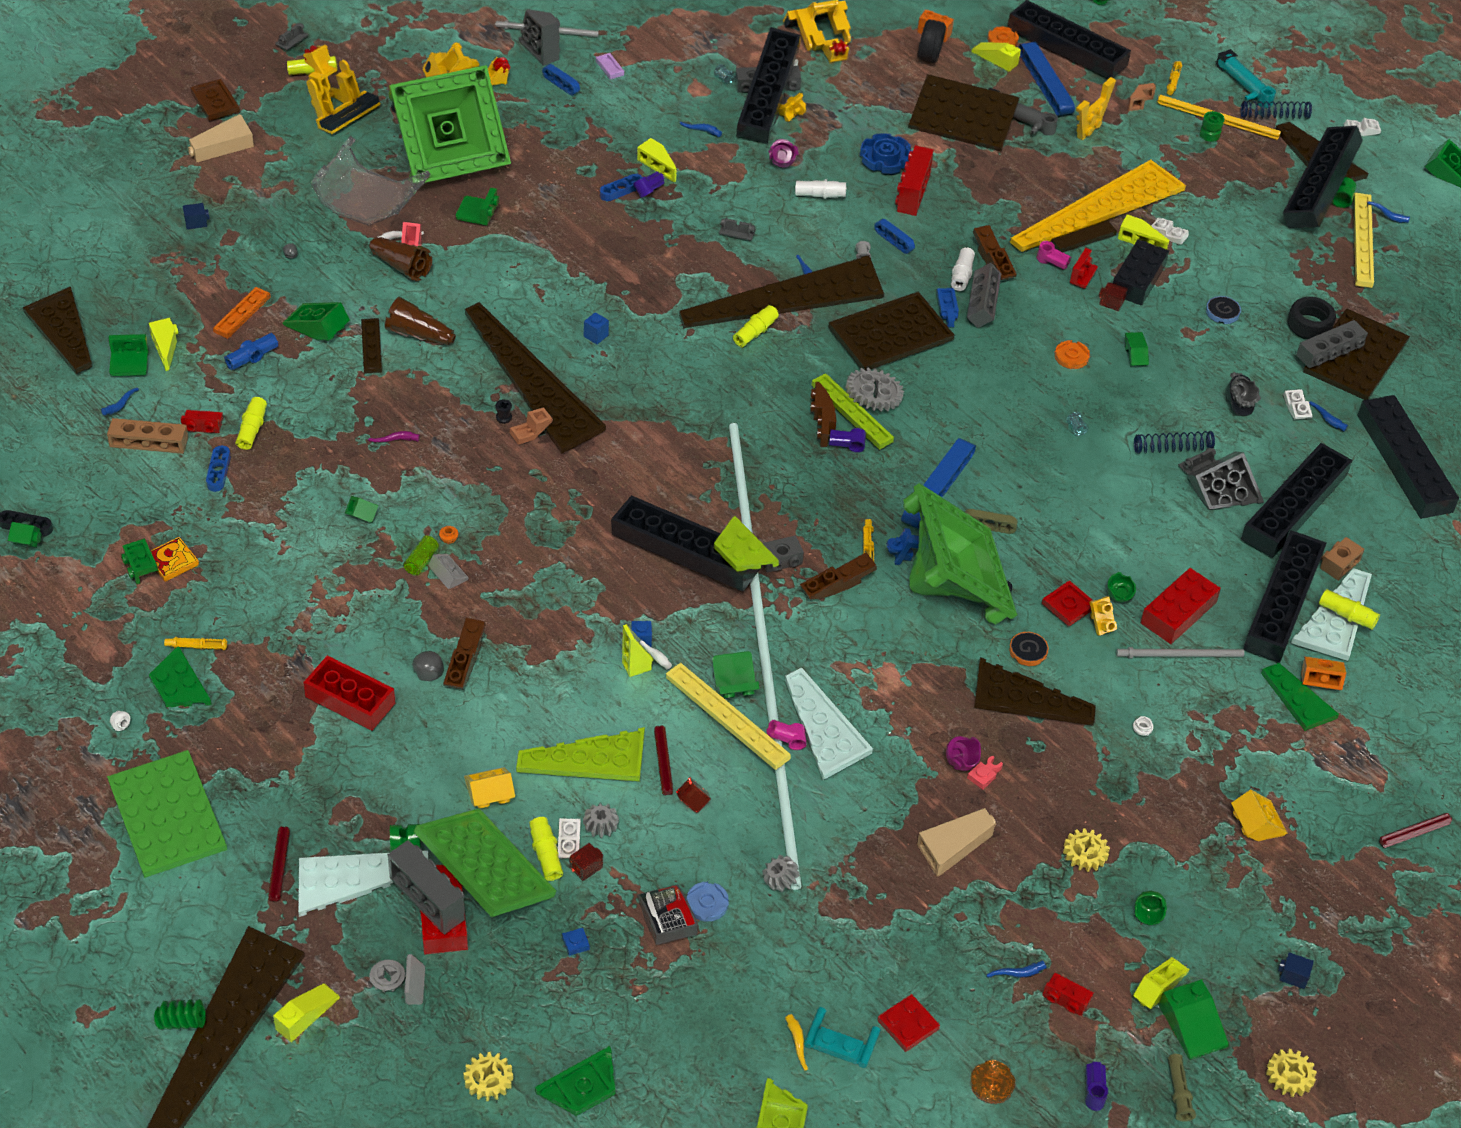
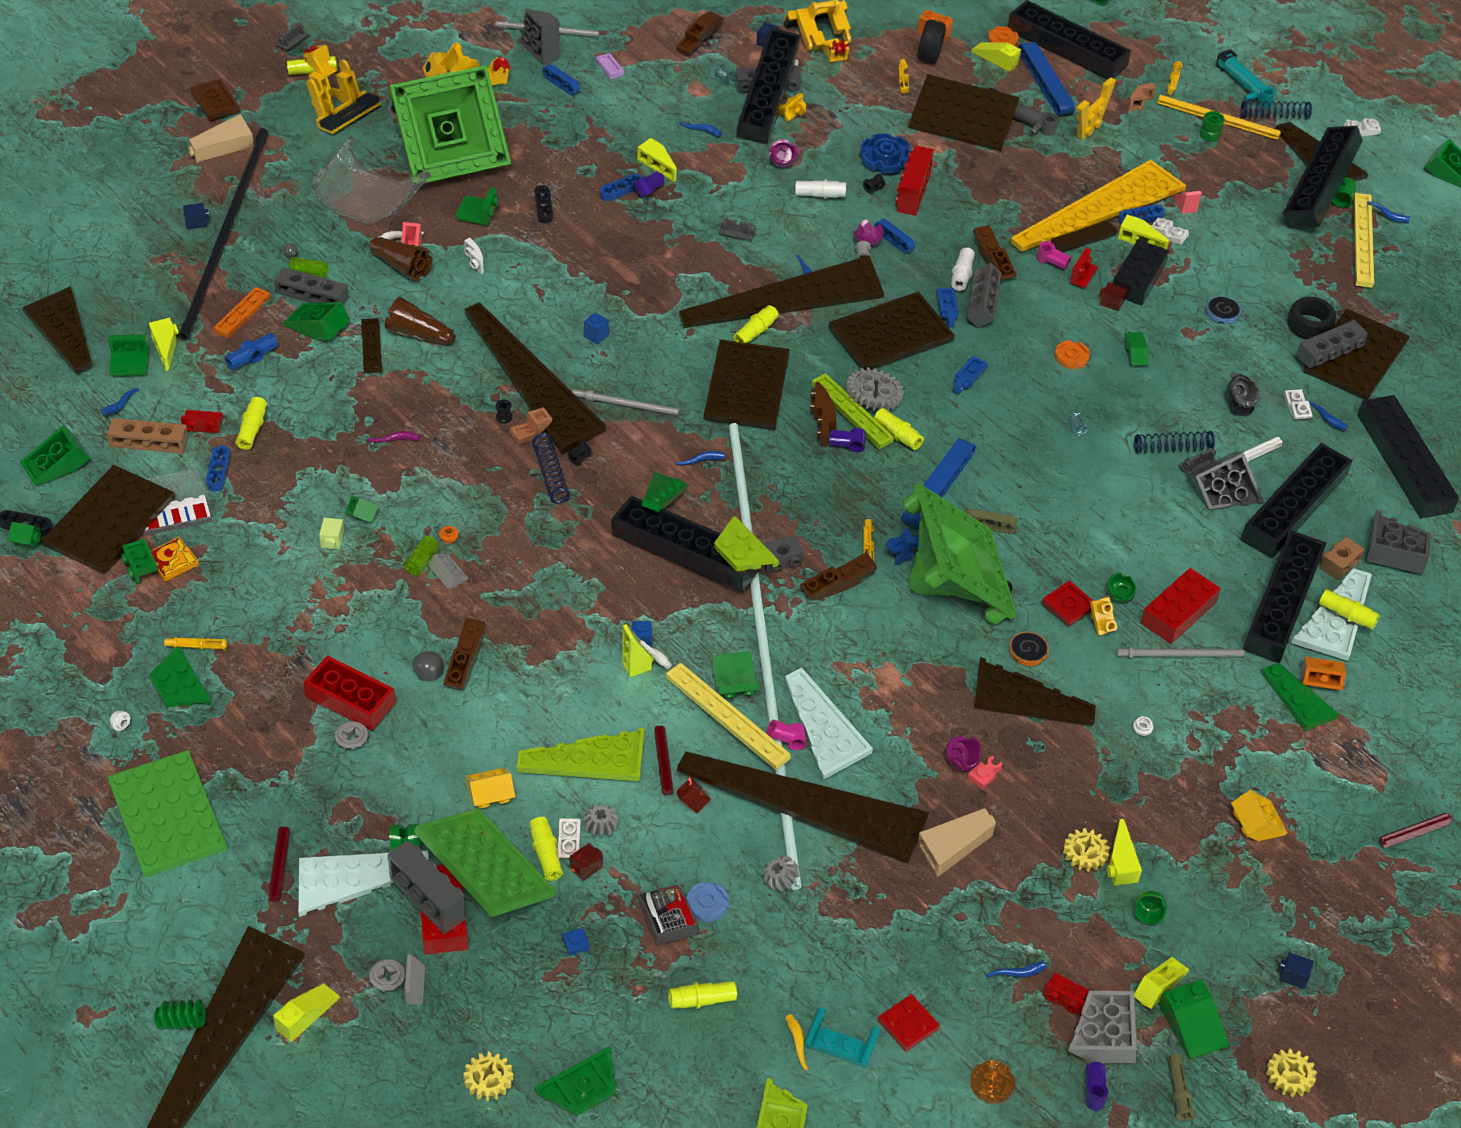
none -> green slope [20,425,90,486]
none -> dark brown plate [41,465,175,574]
none -> piece [144,468,213,536]
none -> black piece [178,128,269,340]
none -> dark grey brick [274,267,349,305]
none -> clear neon green pin [289,257,328,278]
none -> yellowish green brick [319,518,344,549]
none -> light grey gear [335,722,368,751]
none -> white slope [464,238,484,274]
none -> dark blue piece [532,433,570,504]
none -> black beam [534,185,553,224]
none -> black bush [567,442,592,465]
none -> light grey bar [572,389,679,416]
none -> green wing [642,472,688,512]
none -> neon yellow piece [668,981,737,1009]
none -> blue animal [675,451,725,465]
none -> reddish brown slope [676,11,724,57]
none -> dark brown wing [677,751,930,863]
none -> dark brown plate [703,339,790,429]
none -> dark blue brick [756,22,779,47]
none -> magenta cap [853,220,883,247]
none -> black bush [863,174,885,194]
none -> neon yellow piece [874,408,924,450]
none -> yellow piece [898,59,910,95]
none -> blue hinge [952,356,988,395]
none -> light grey wedge [1069,991,1137,1063]
none -> neon yellow slope [1107,819,1142,886]
none -> blue beam [1118,205,1165,225]
none -> coral slope [1173,191,1202,214]
none -> white axle [1244,436,1283,461]
none -> dark grey wedge [1366,510,1431,574]

